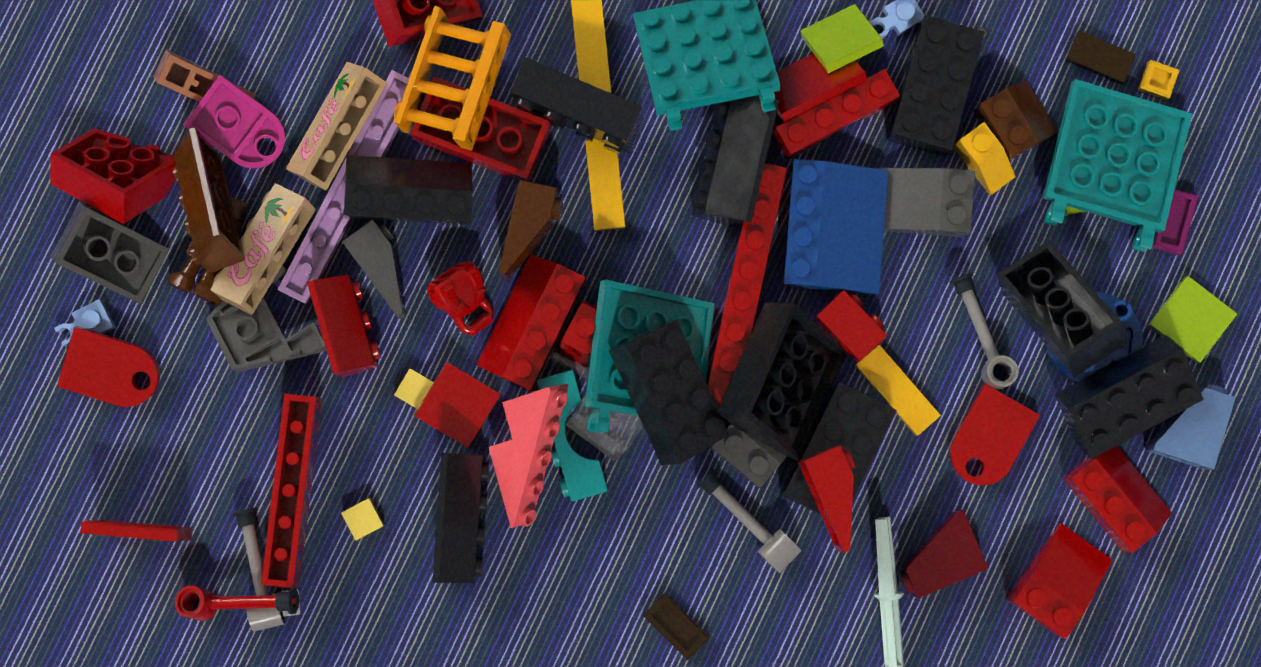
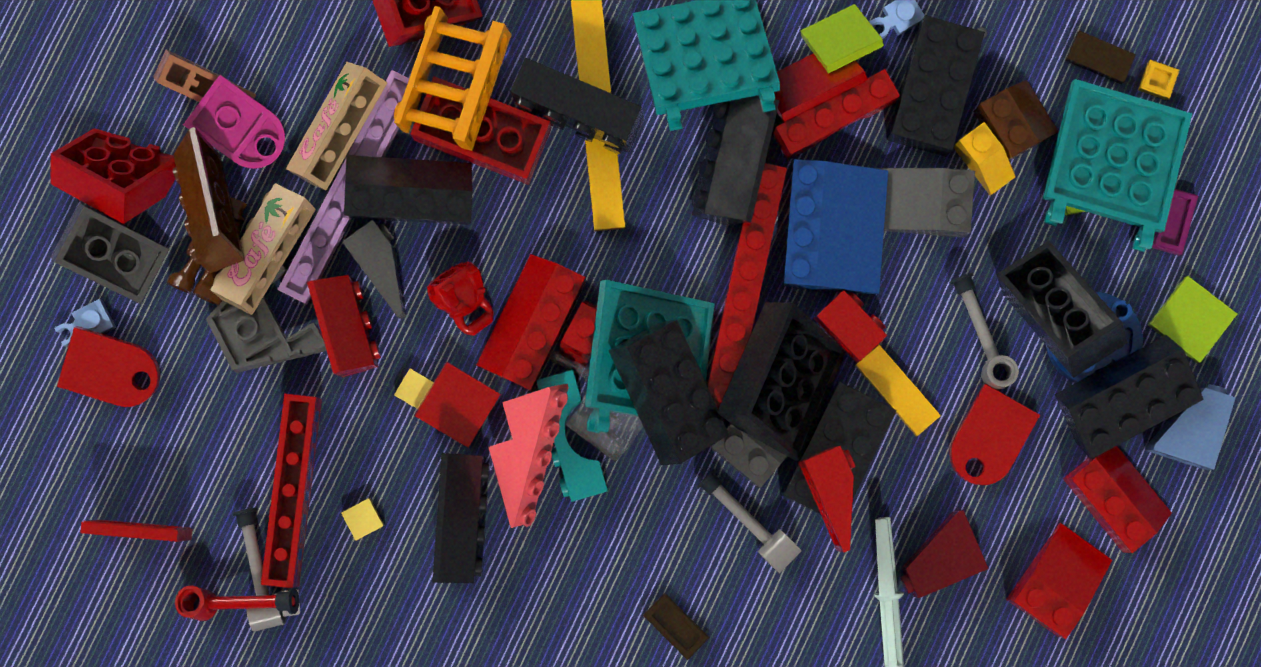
reddish brown slope [498,180,563,281] -> none

